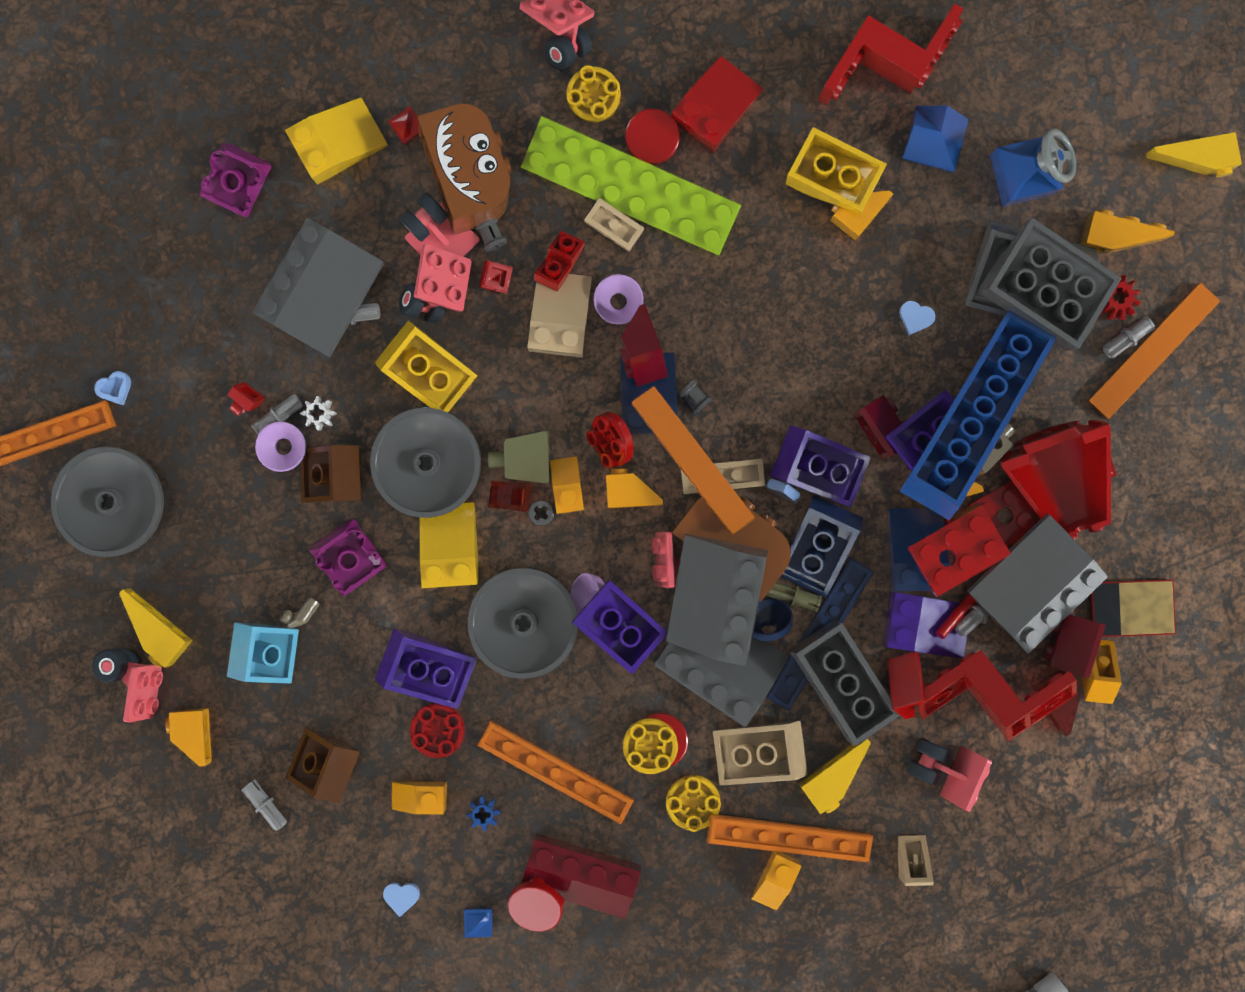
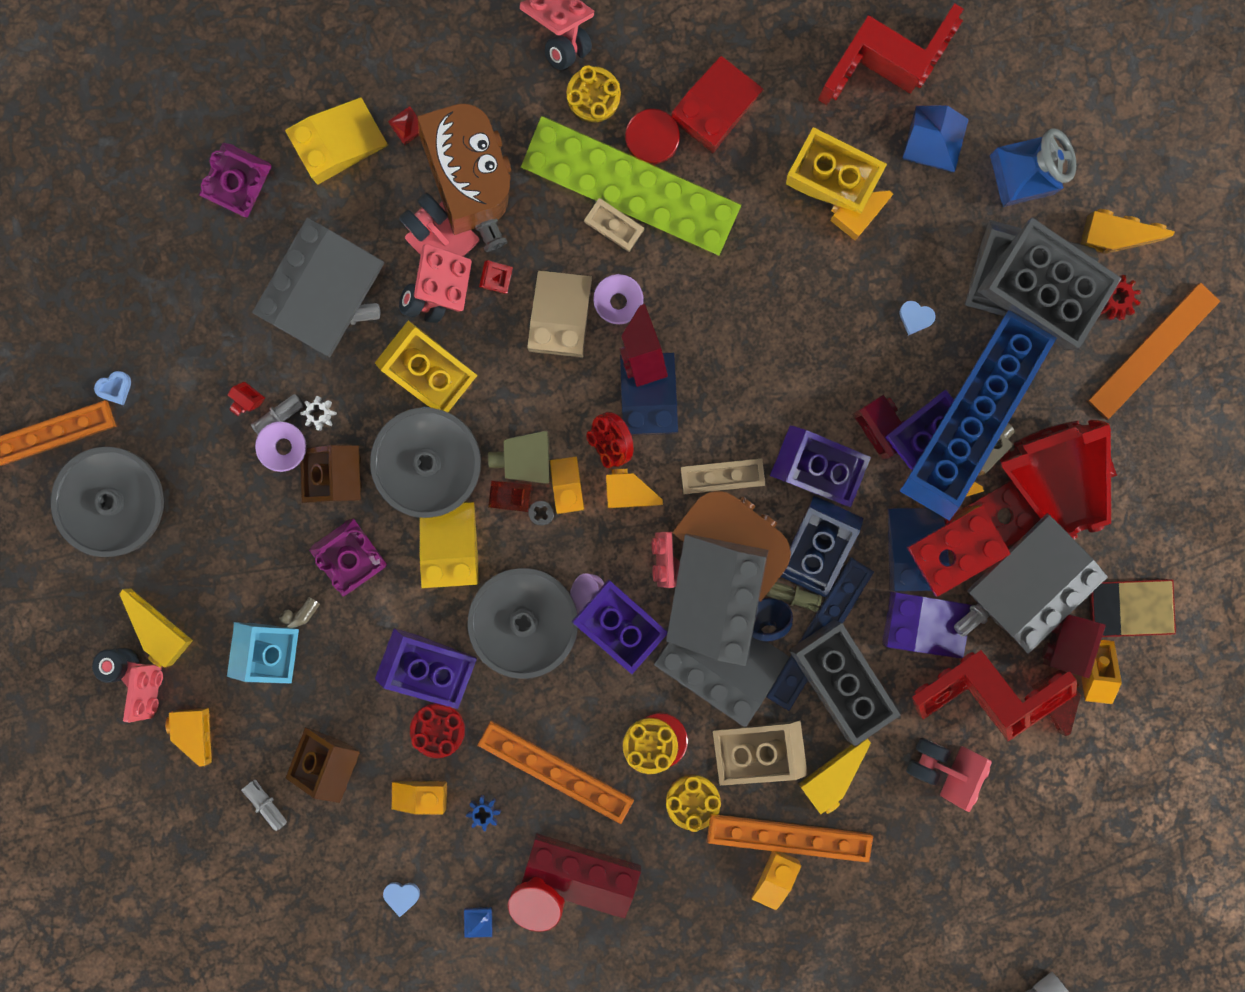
red slope [534,231,585,292] -> none
orange tile [632,386,755,536] -> none
dark grey bush [677,379,713,415] -> none
light blue tile [764,478,801,504] -> none
red panel [887,651,925,720] -> none
tan slope [898,835,934,886] -> none
red bar [936,593,976,639] -> none
light grey axle [1103,315,1155,358] -> none
yellow slope [1146,132,1242,177] -> none

